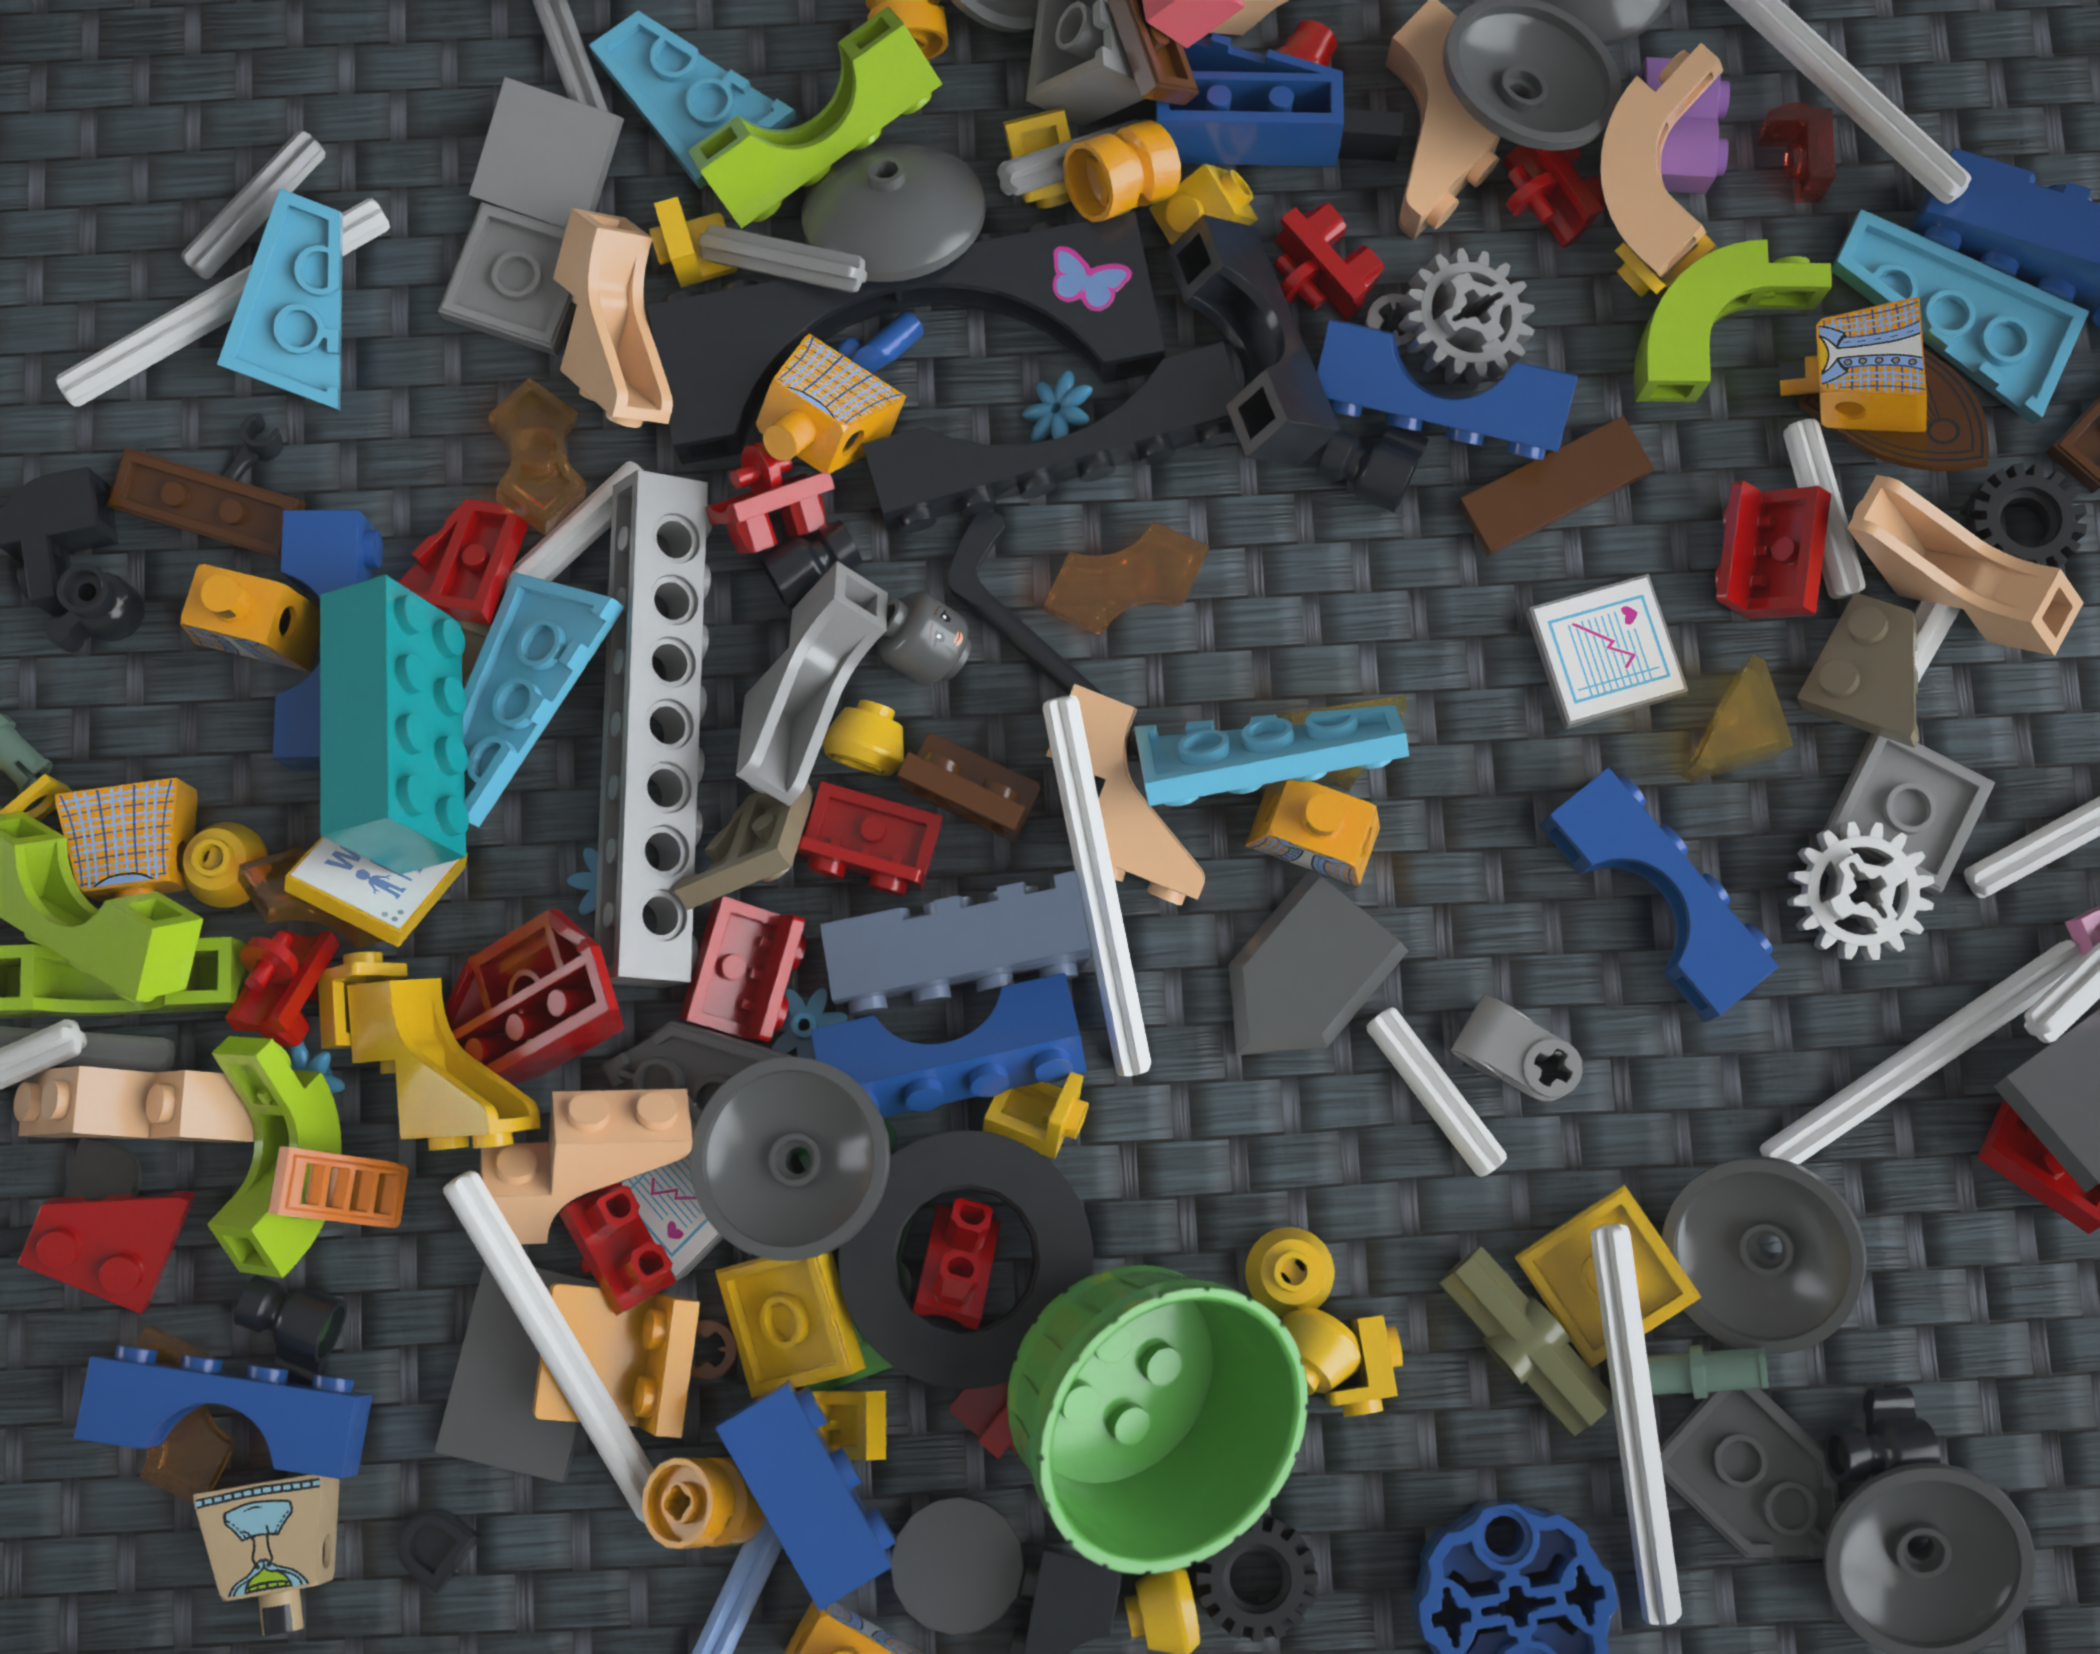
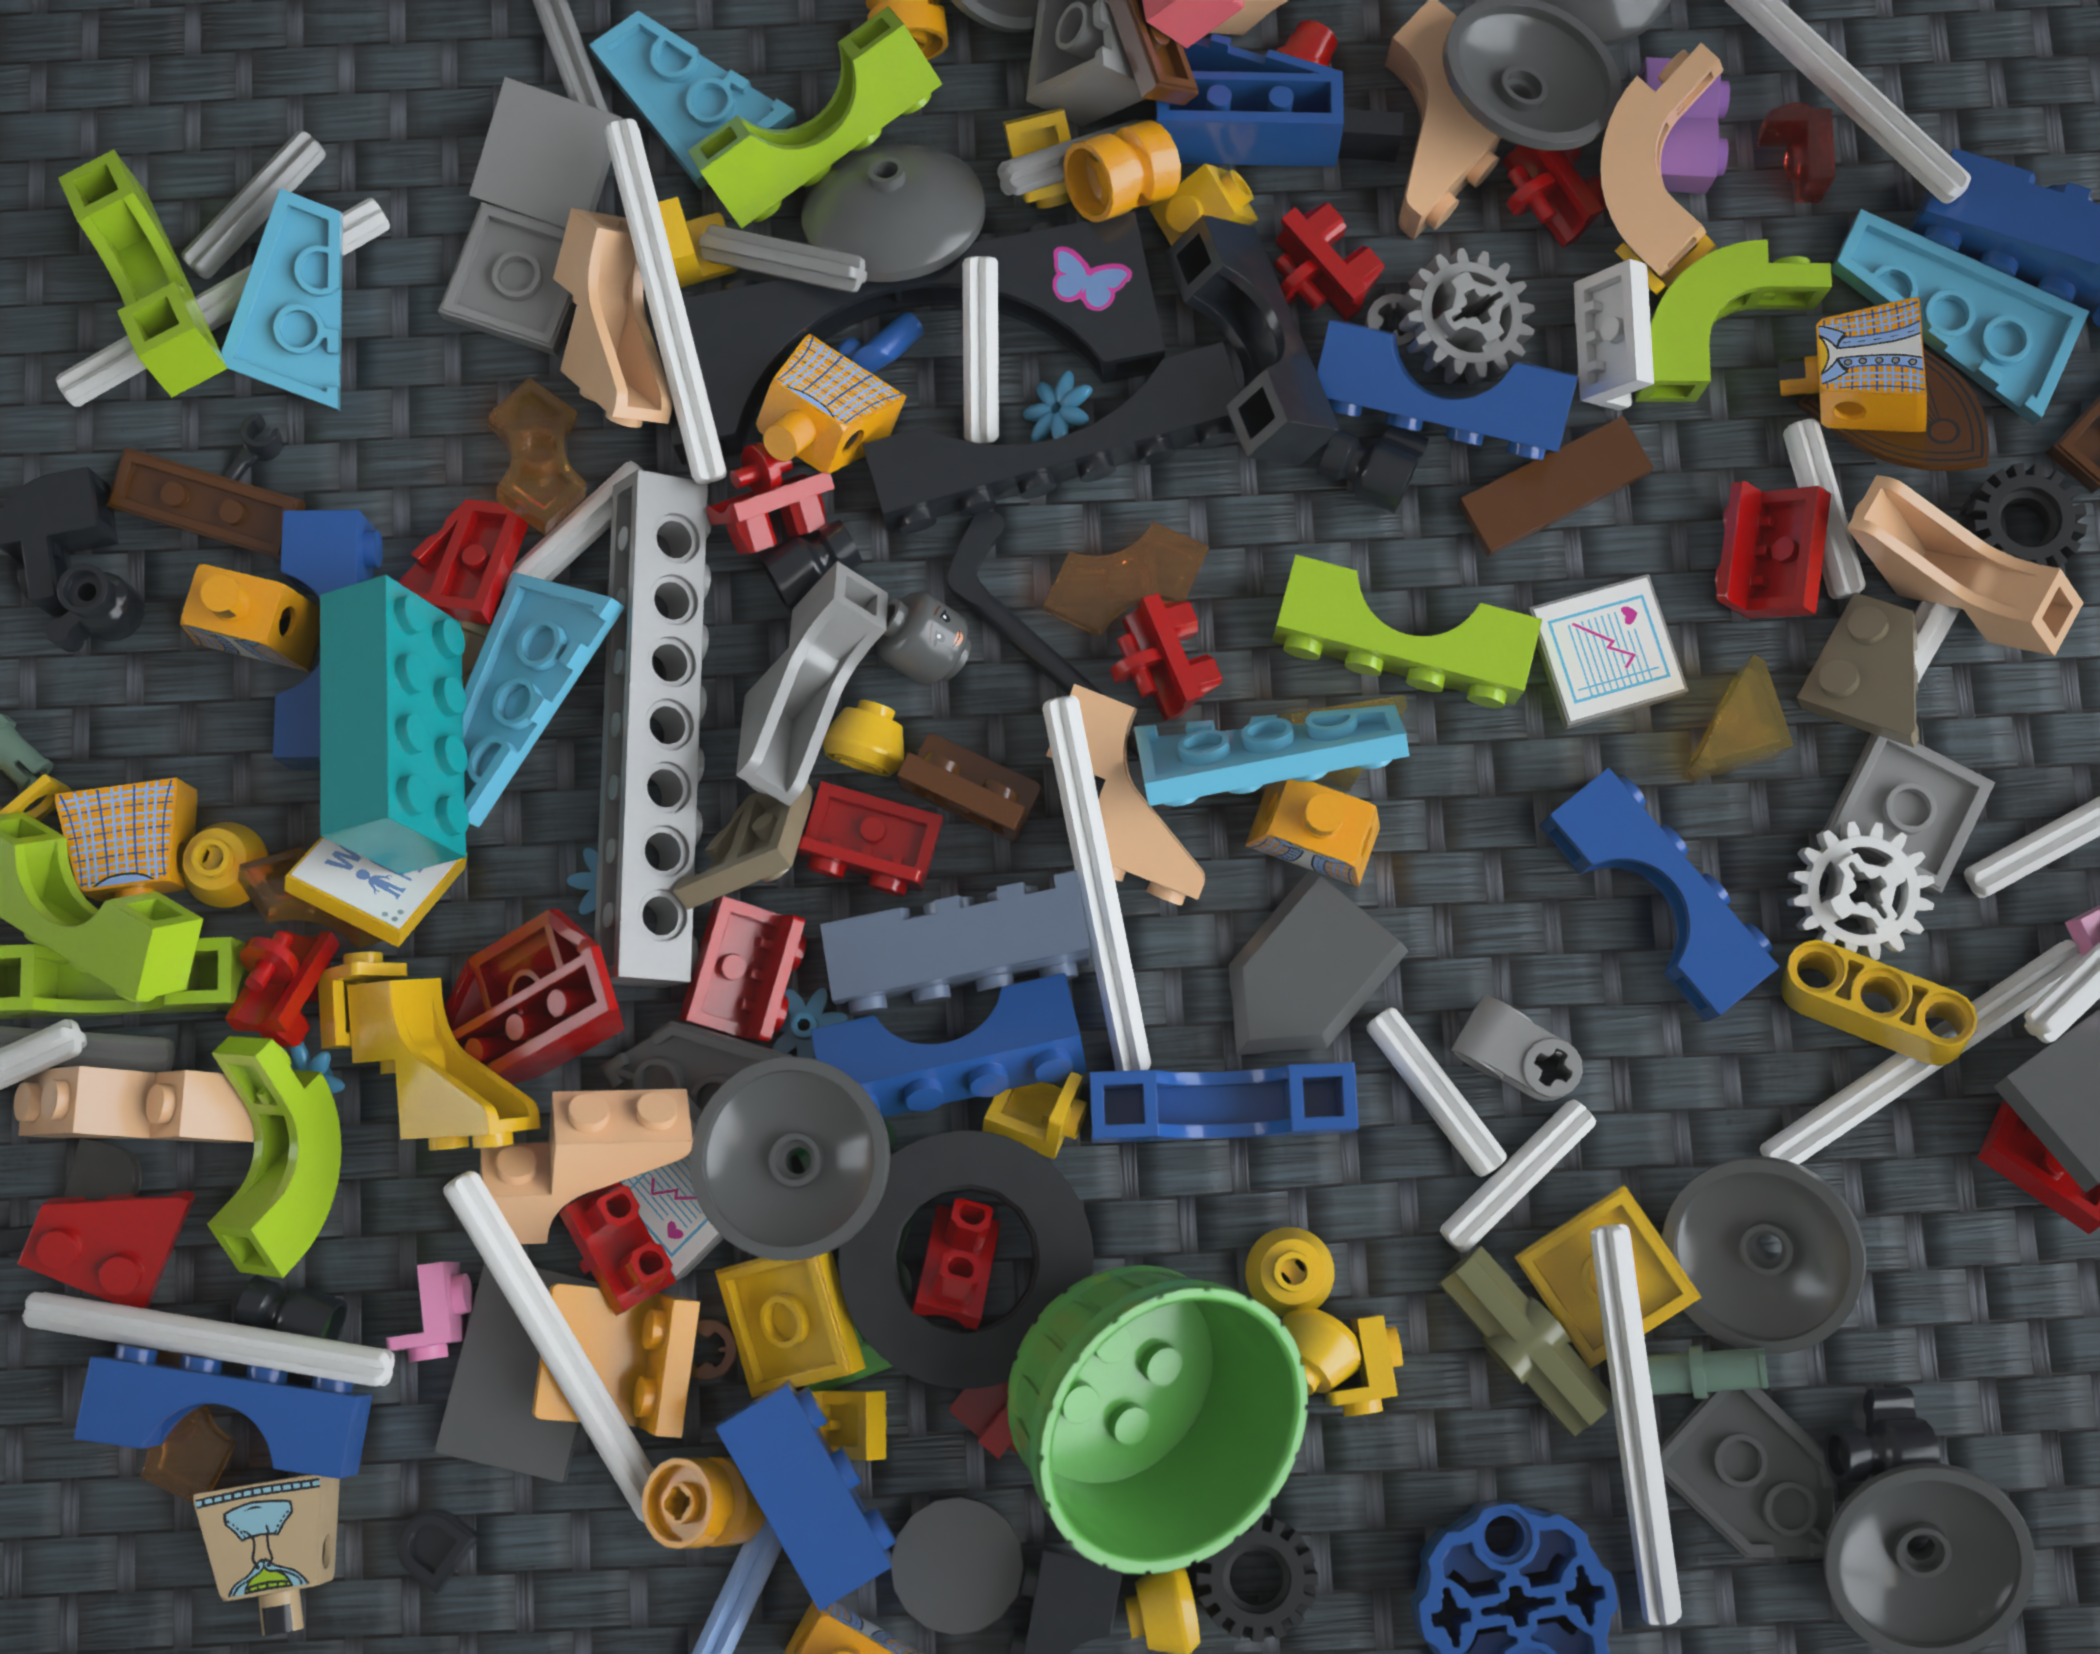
orange slope [268,1146,409,1229] -> none
none -> white axle [22,1292,395,1387]
none -> lime arch [58,149,228,398]
none -> bright pink bracket [386,1261,473,1362]
none -> white axle [604,119,727,484]
none -> white axle [962,256,999,444]
none -> blue arch [1089,1062,1359,1144]
none -> red hips [1109,593,1223,722]
none -> lime arch [1272,554,1542,708]
none -> white axle [1440,1099,1596,1253]
none -> white bracket [1574,259,1654,411]
none -> yellow beam [1780,940,1978,1066]

